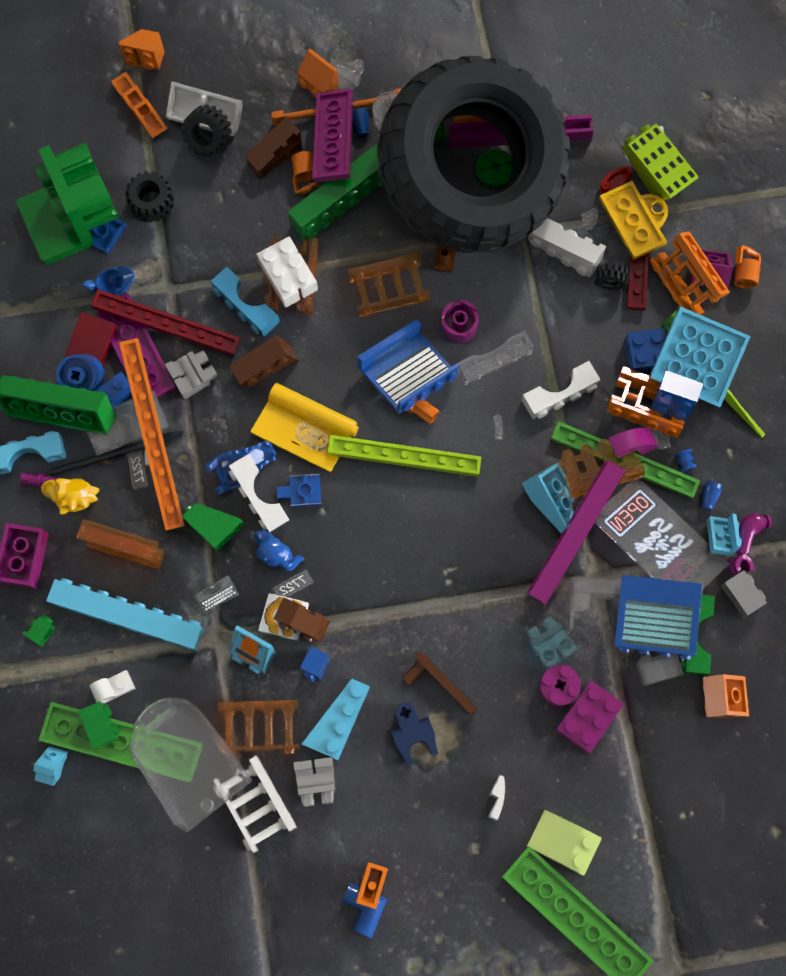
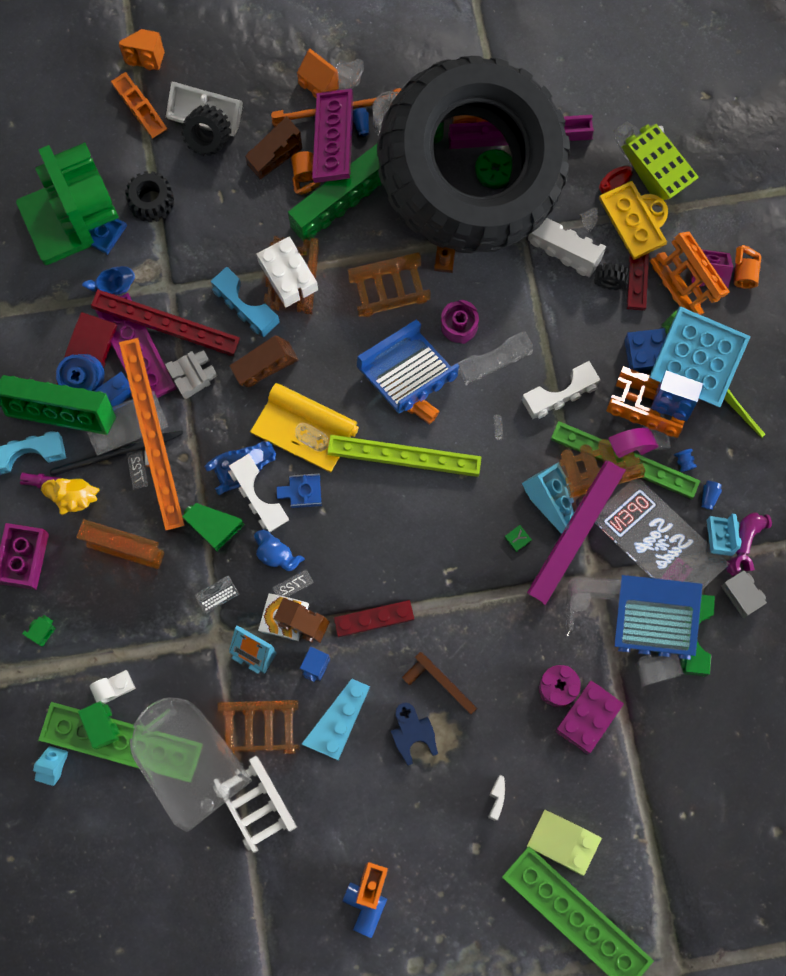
medium azure brick [46,578,204,652] -> none
light grey hips [293,757,336,807] -> none
clear light blue hips [526,616,578,672] -> none
orange slope [703,674,749,718] -> none
none -> dark red plate [334,600,414,637]
none -> green tile [504,525,532,552]

